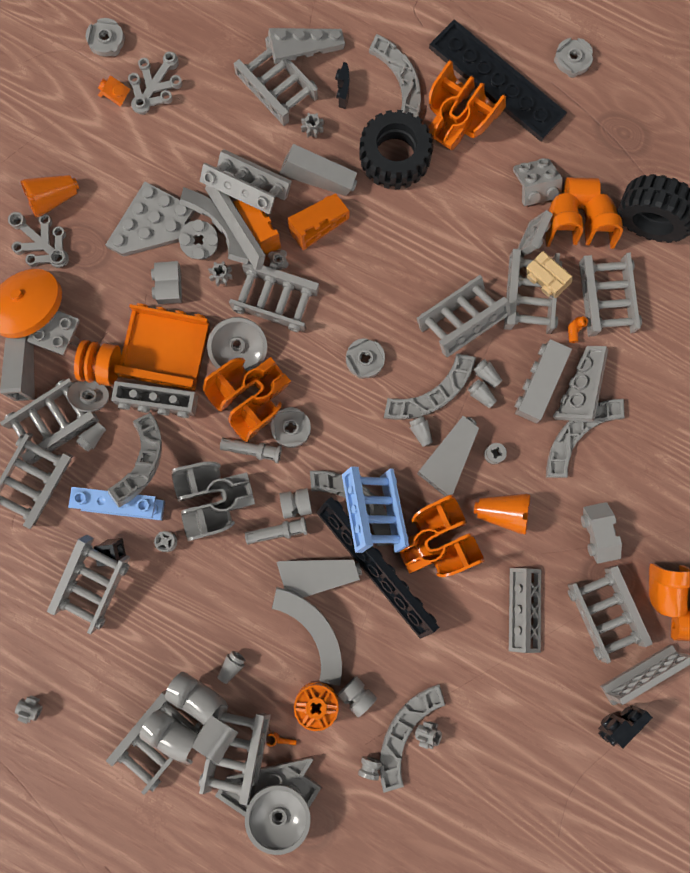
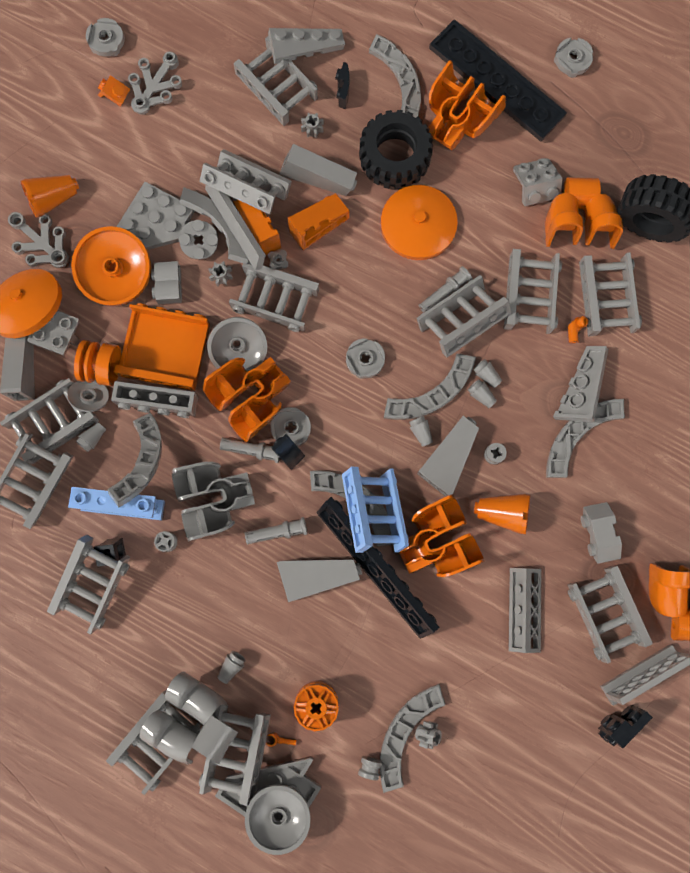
light grey gear [15,695,42,724] -> none
light grey tile [272,587,342,686] -> none
light grey wheel [279,488,312,519] -> none
light grey wheel [338,676,377,718] -> none
light grey brick [514,339,572,424] -> none
light grey plate [517,210,553,257] -> none
tan brick [526,251,573,298] -> none
none -> orange dish [71,226,151,306]
none -> black slope [271,434,305,470]
none -> orange dish [381,185,458,260]
none -> light grey pin [418,266,473,312]

